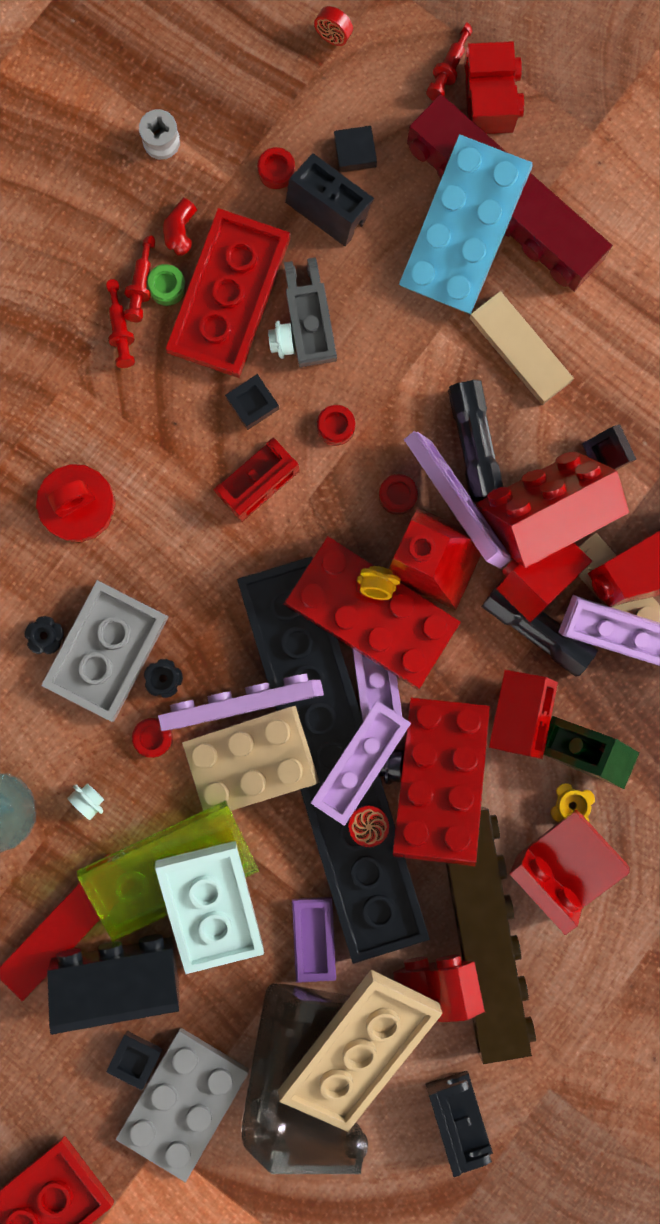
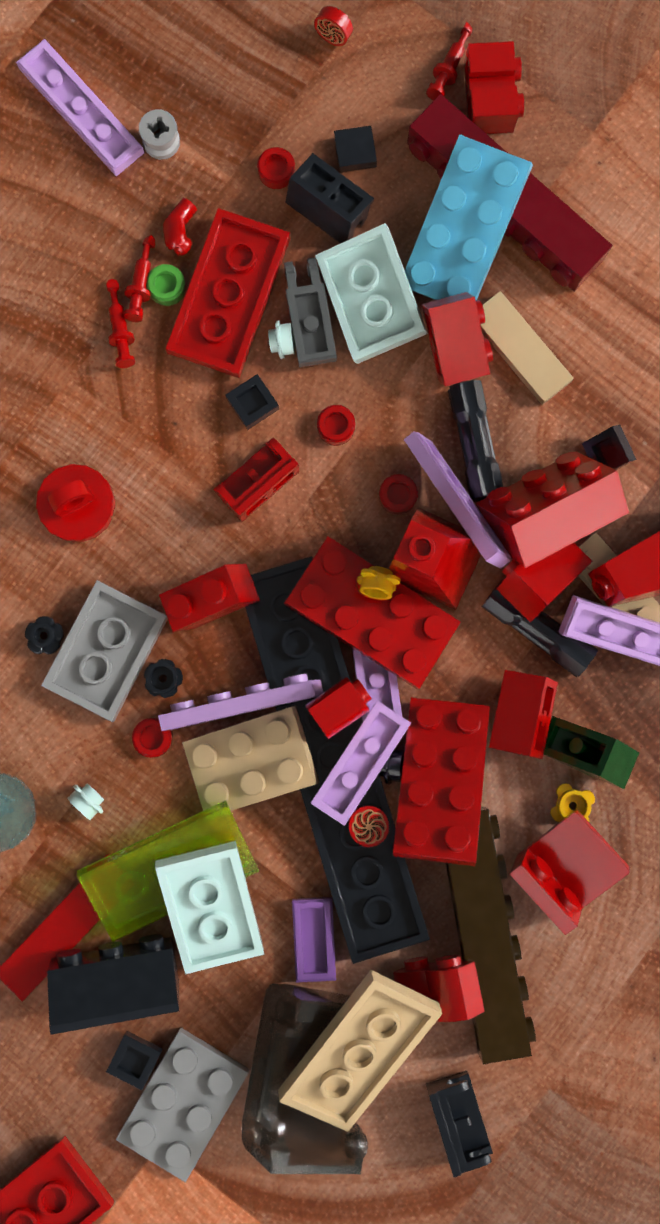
none -> lavender tile [16,39,144,176]
none -> red brick [159,564,260,632]
none -> red brick [305,677,372,739]
none -> light aqua plate [315,223,428,364]
none -> red brick [421,292,493,386]

